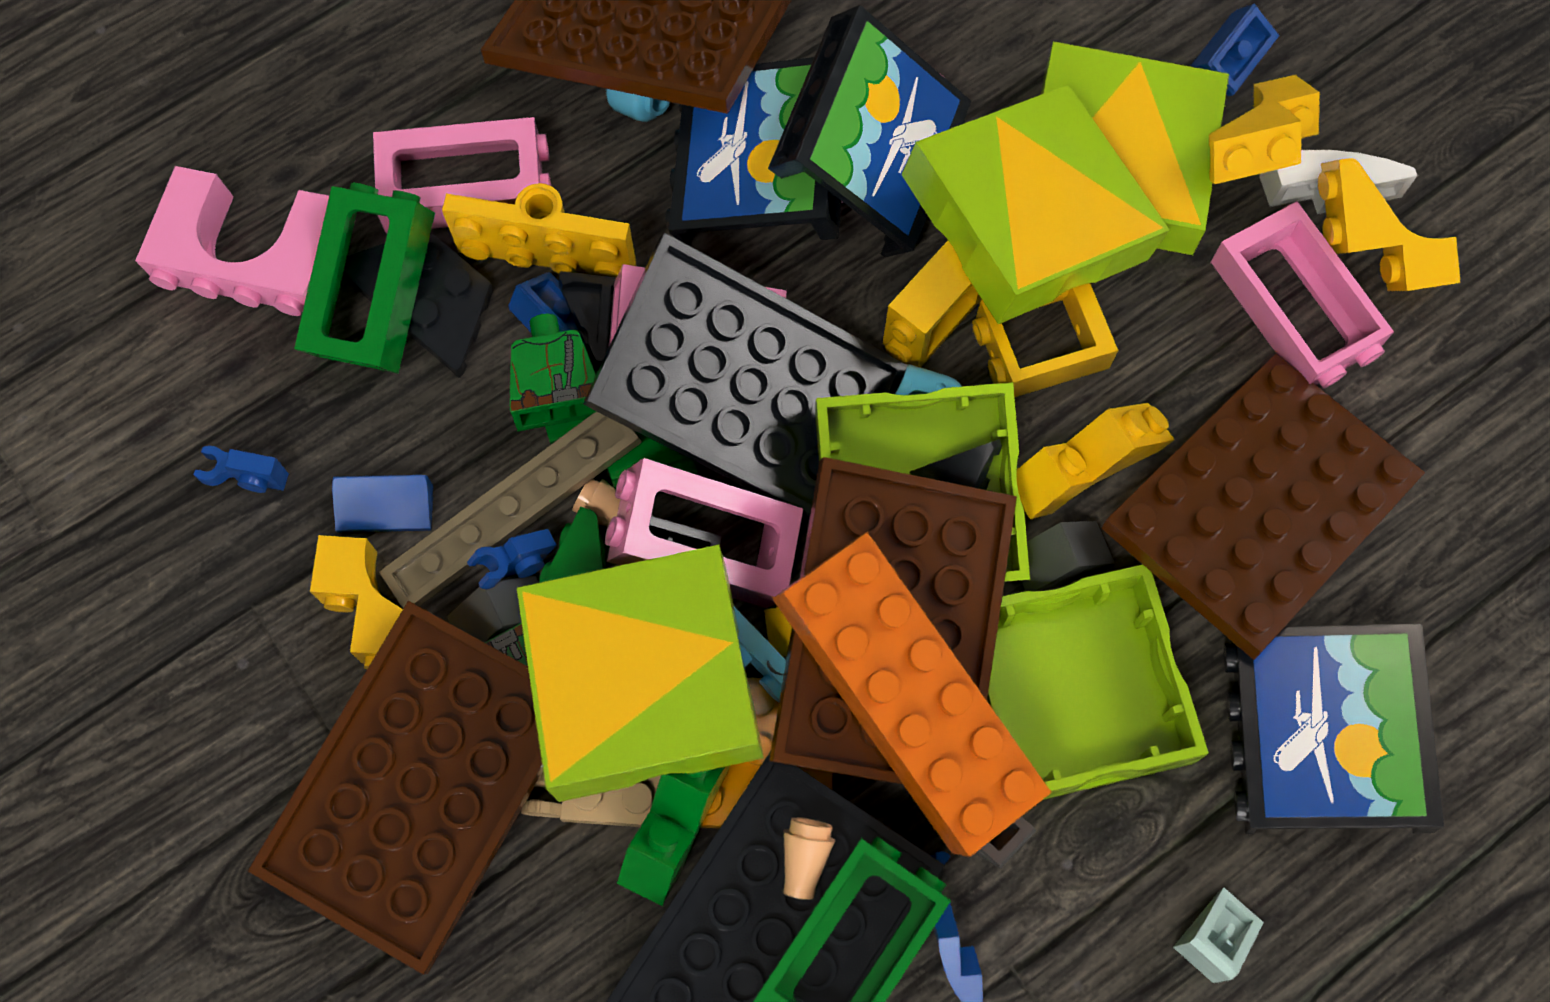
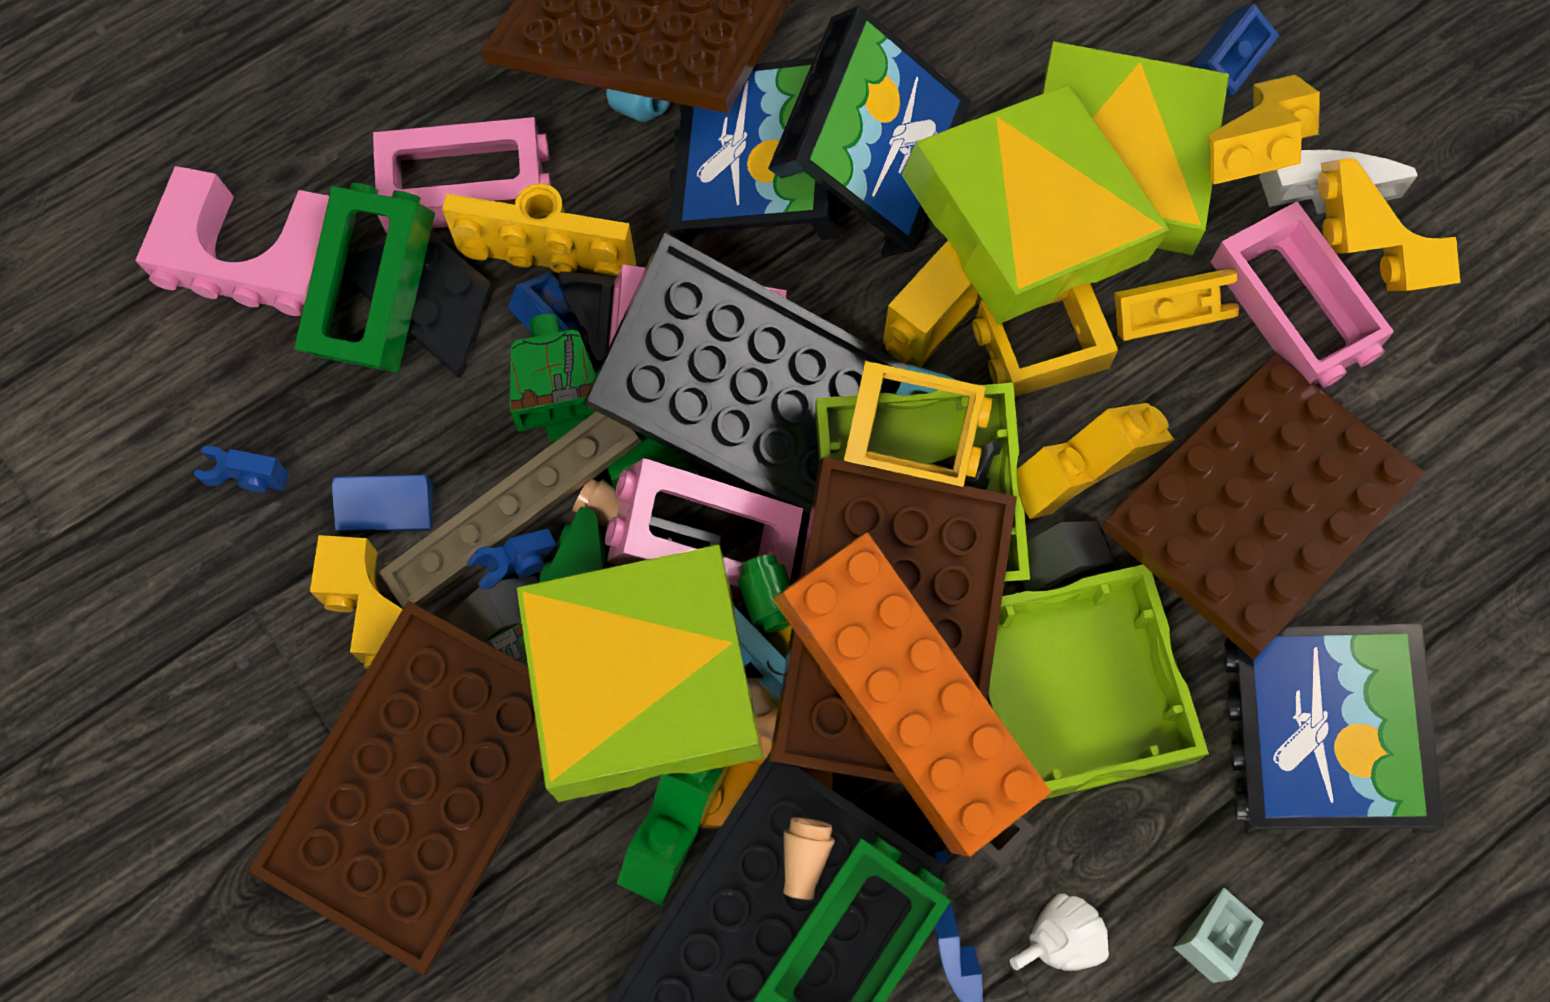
tan hinge [521,772,661,827] -> none
none -> green brick [737,554,791,633]
none -> yellow window [844,361,993,487]
none -> white piece [1010,893,1109,971]
none -> yellow hinge [1115,269,1239,341]

